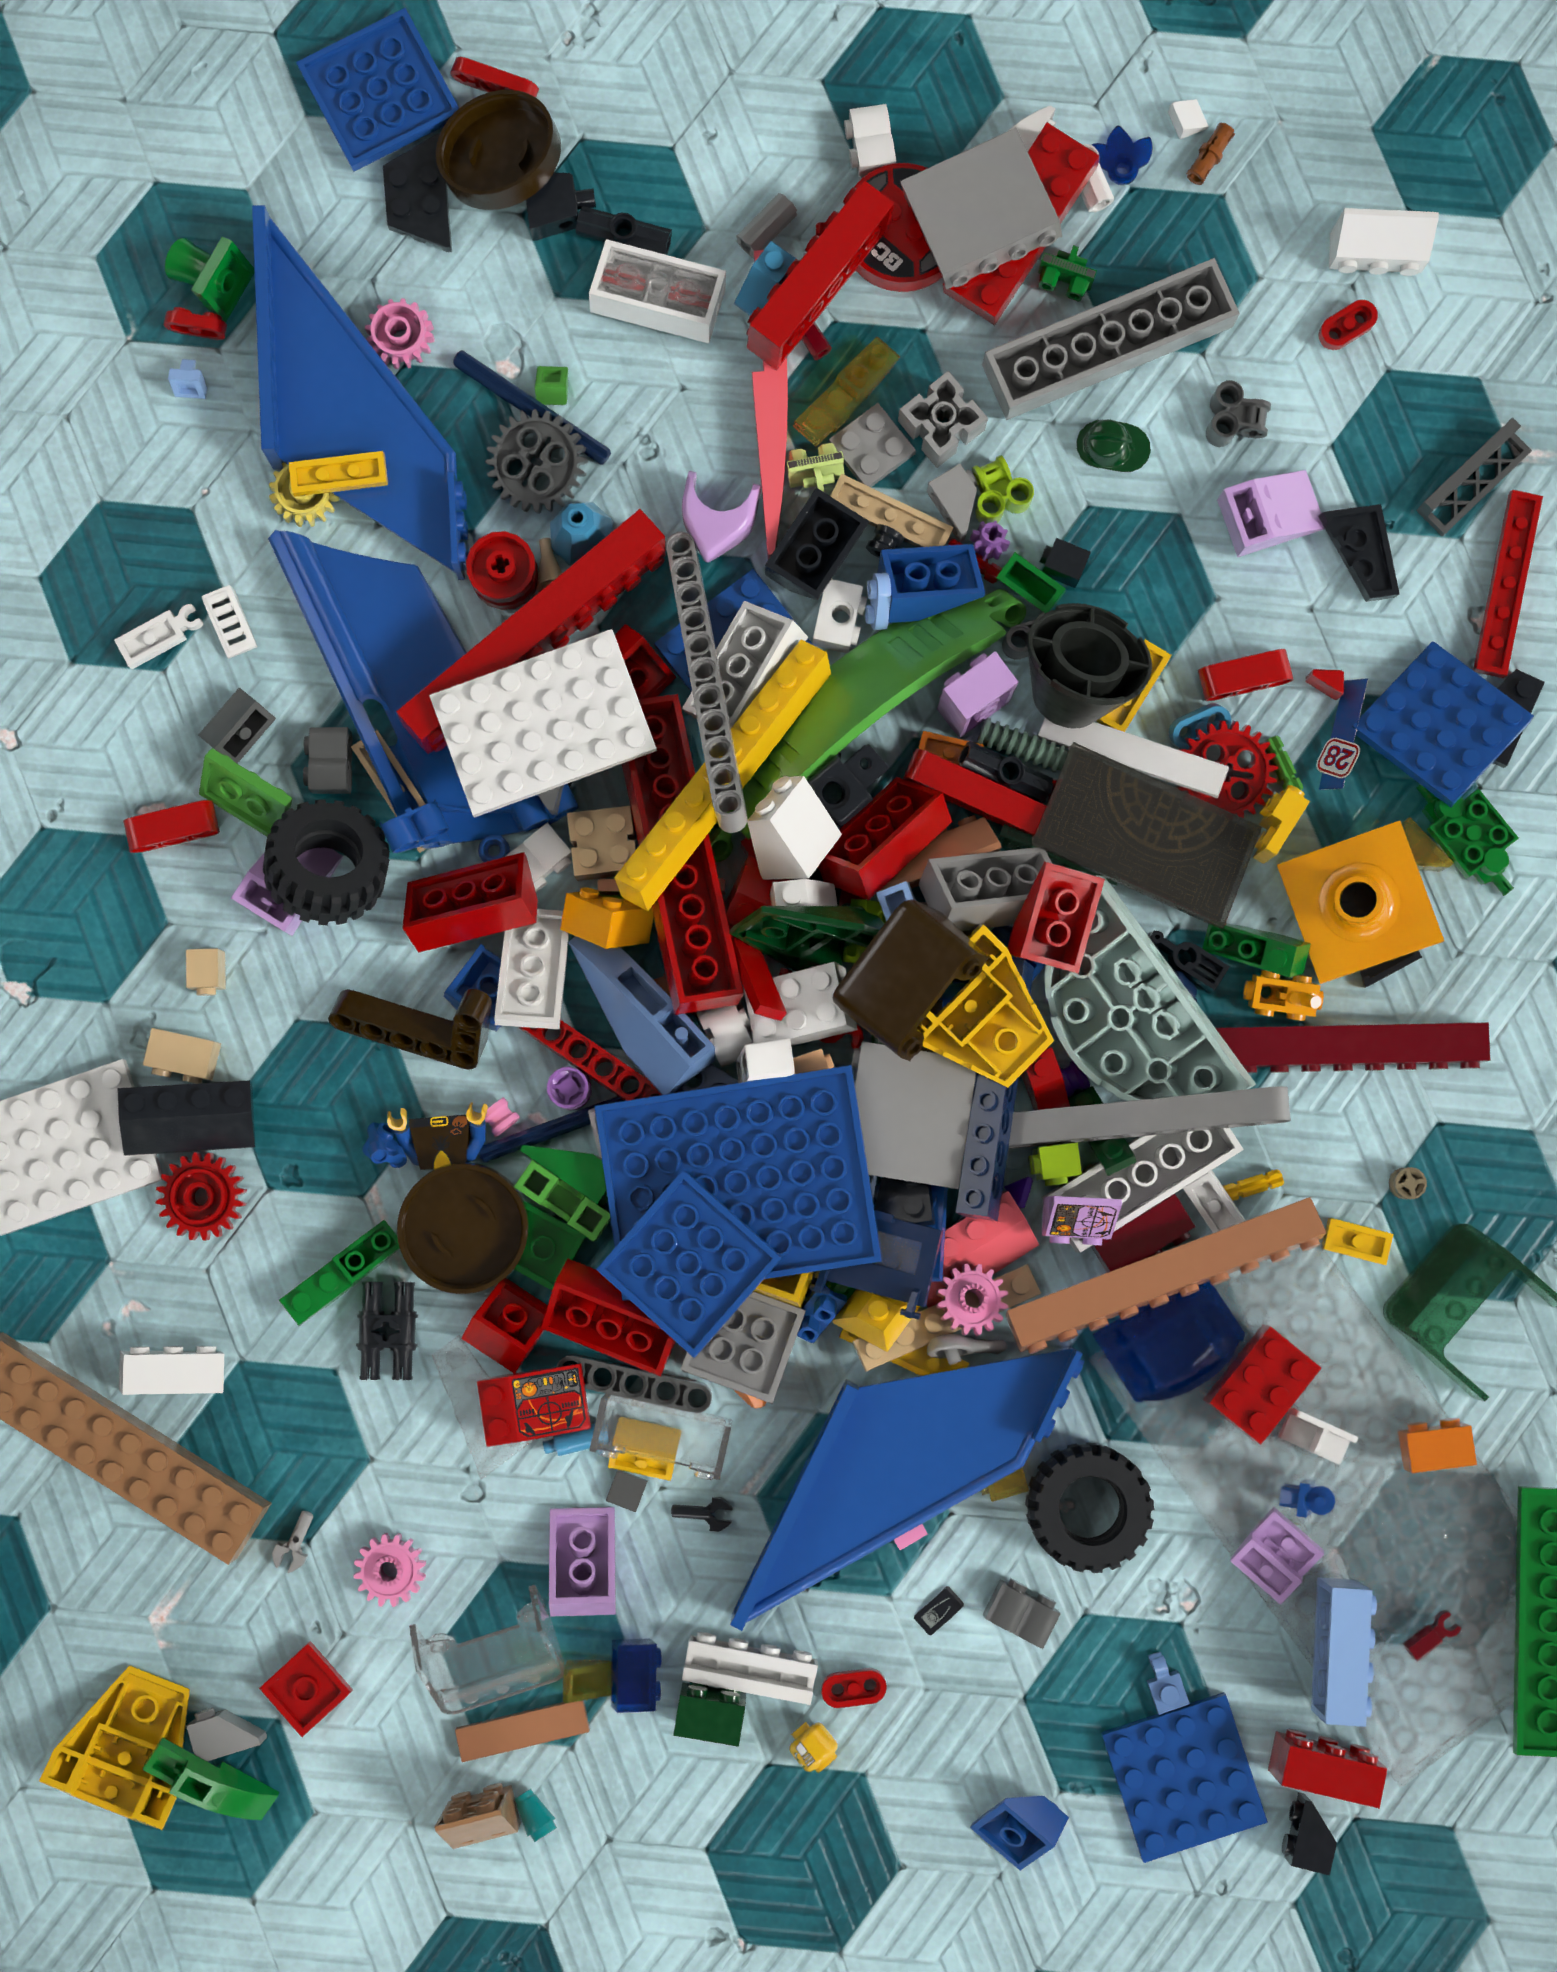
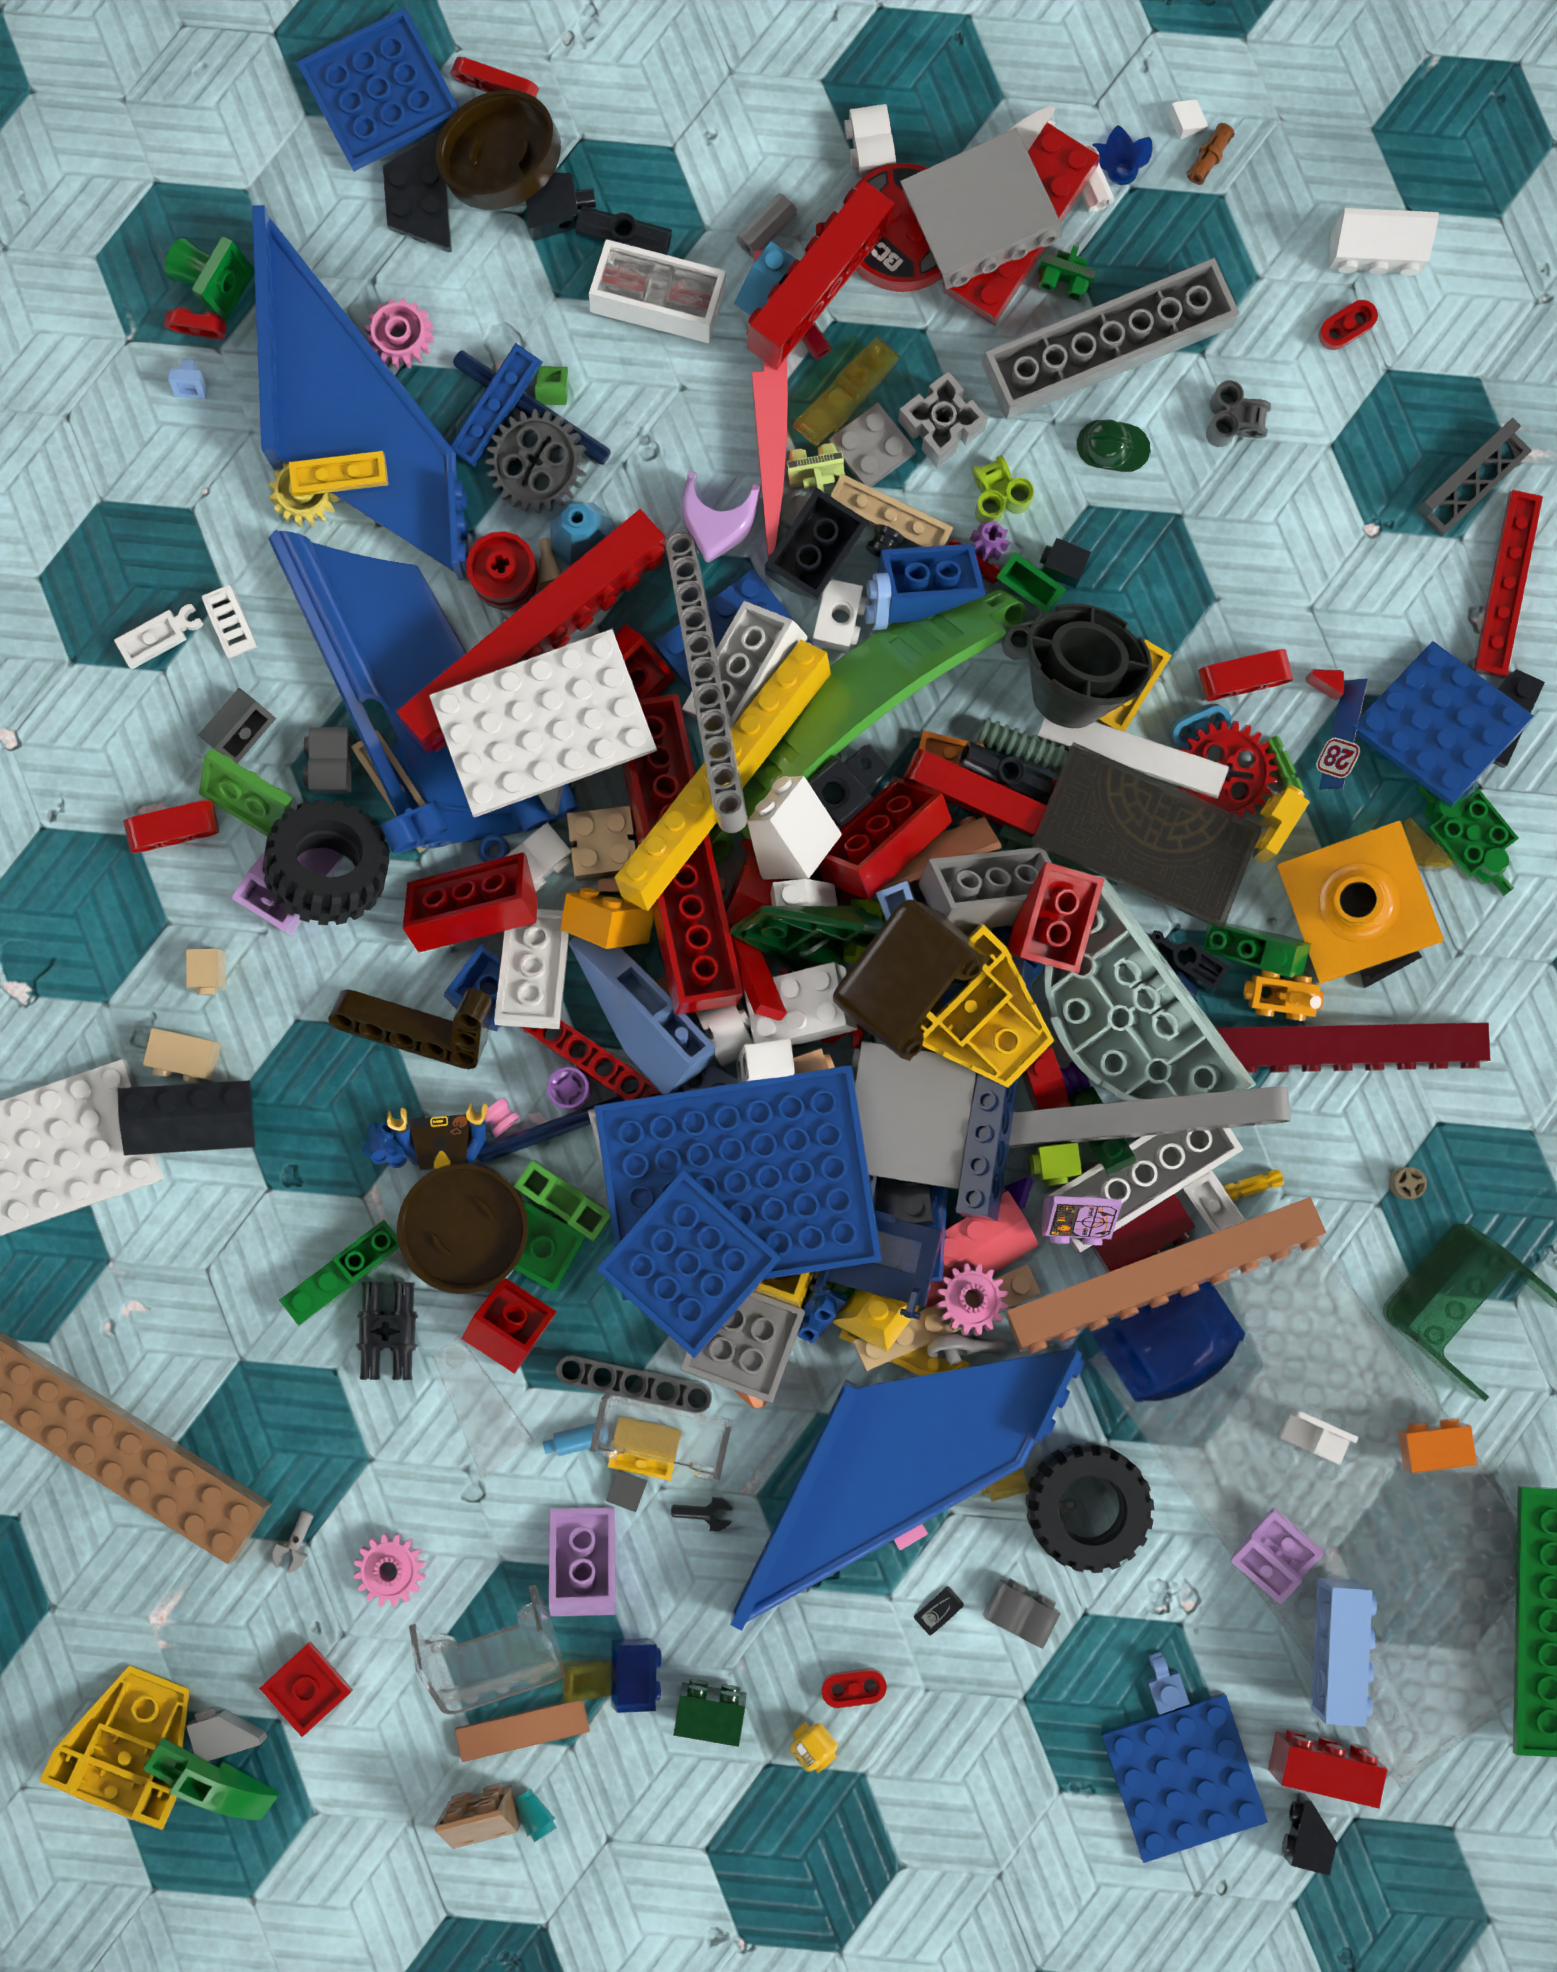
white wedge [119,1346,224,1395] -> none
red gear [155,1152,247,1241] -> none
red slope [477,1363,591,1447] -> none
green slope [520,1145,608,1207] -> none
red brick [541,1259,676,1377] -> none
white brick [682,1632,818,1705] -> none
light grey slope [927,463,978,543] -> none
lavender brick [937,651,1018,739] -> none
blue slope [970,1796,1069,1871] -> none
red brick [1203,1324,1322,1445] -> none
lavender slope [1217,470,1325,557] -> none
blue hips [1279,1479,1336,1518] -> none
black wing [1318,504,1400,602] -> none
yellow plate [1321,1218,1394,1265] -> none
dark red bar [1402,1609,1462,1662] -> none
none -> blue tile [450,343,543,467]

